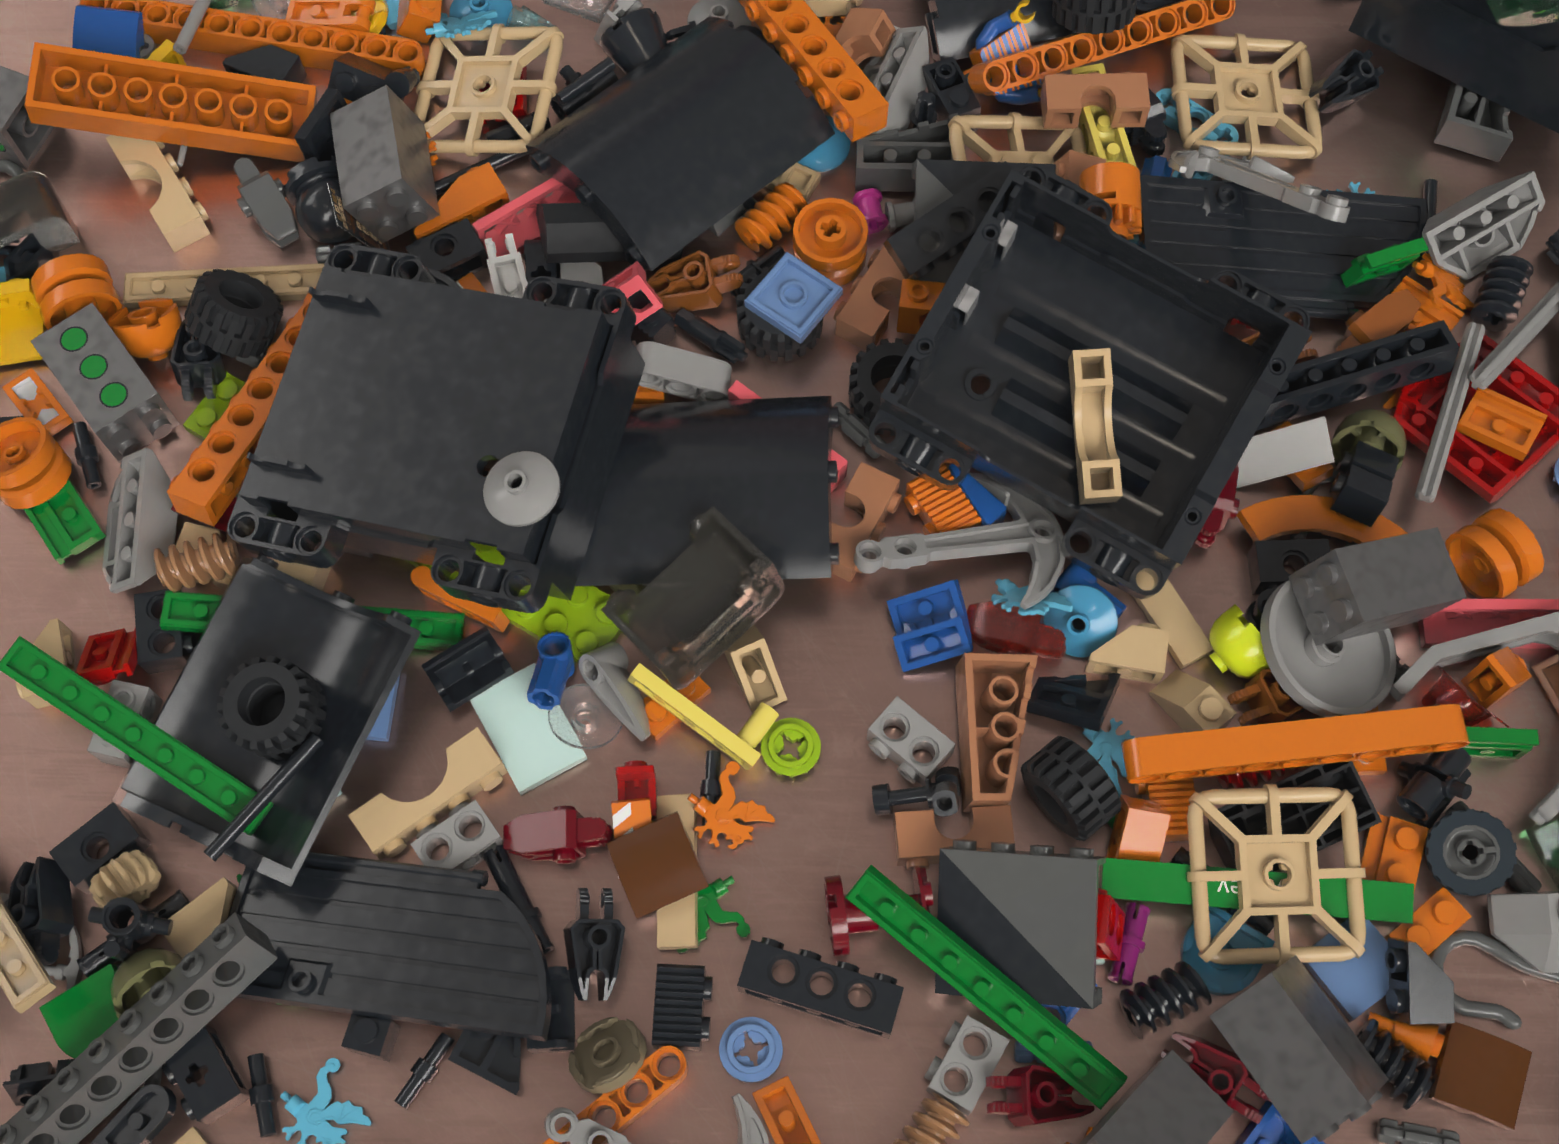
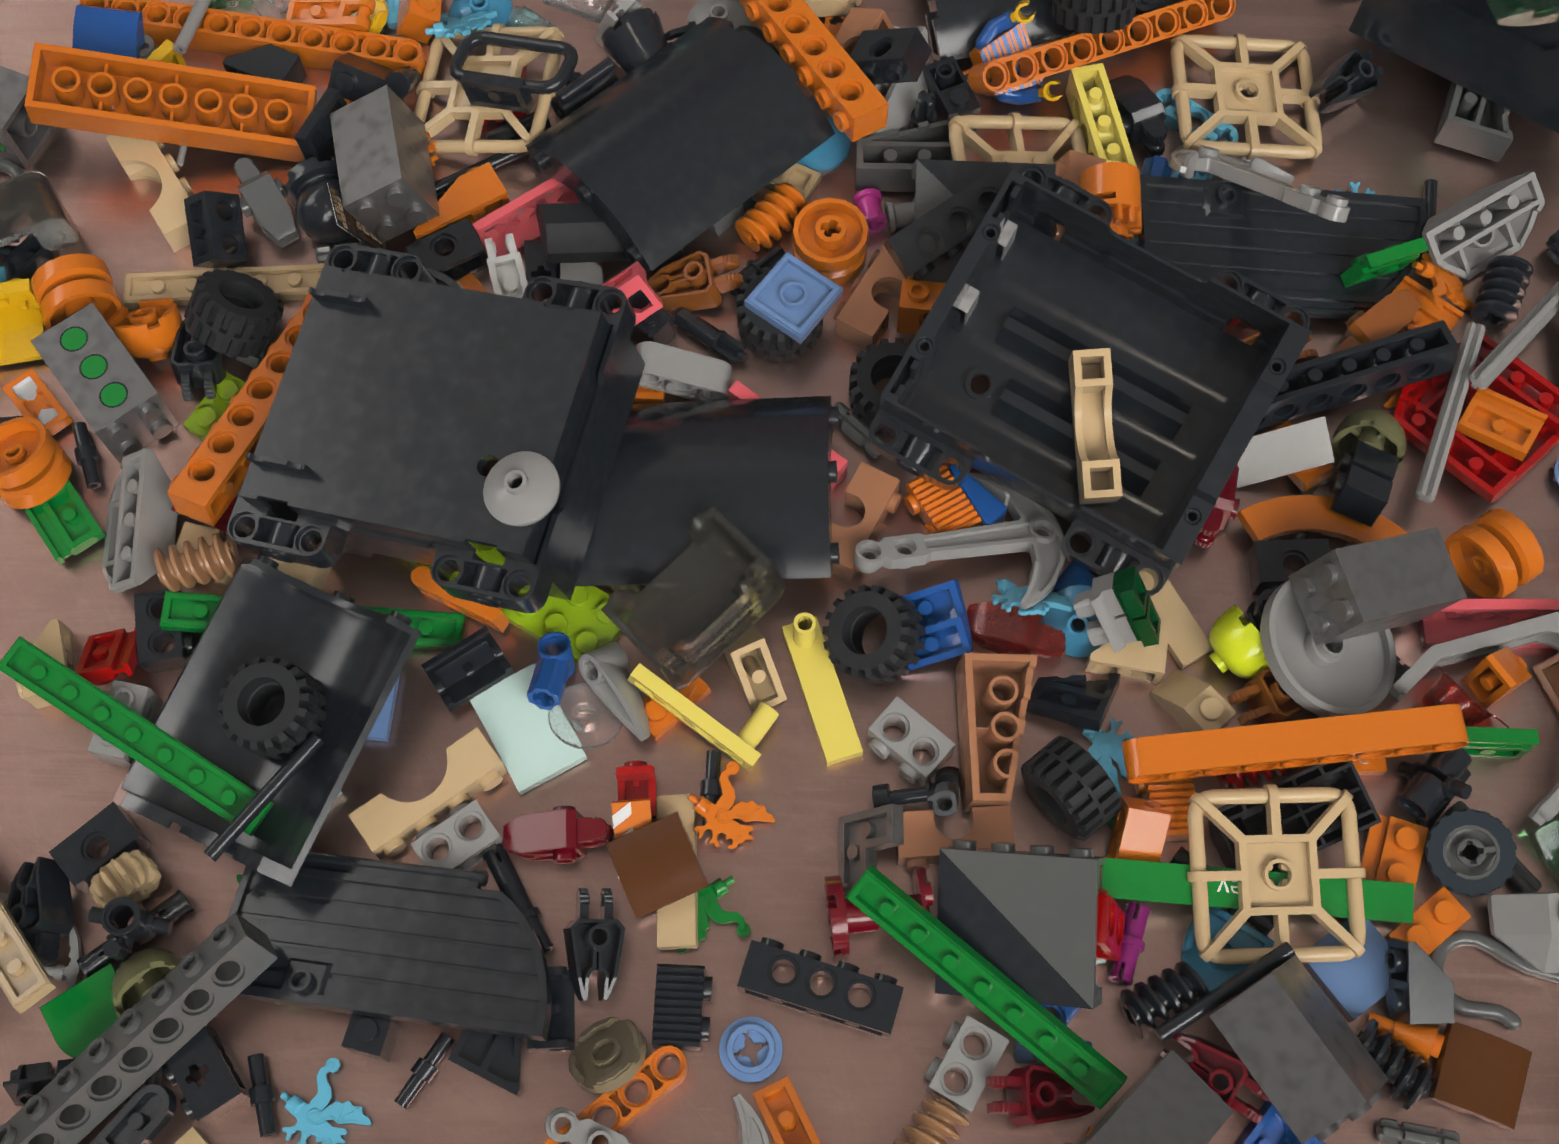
tan slope [164,877,238,959] -> none
lime gear [761,718,821,778] -> none
nougat arch [1040,71,1151,129] -> none
none -> black brick [184,190,248,269]
none -> black bar [449,31,578,113]
none -> light yellow piece [782,612,863,766]
none -> black tyre [822,585,926,684]
none -> flat silver plate [839,804,904,894]
none -> black brick [850,27,932,84]
none -> hips [1073,566,1161,653]
none -> black bar [1154,942,1296,1043]

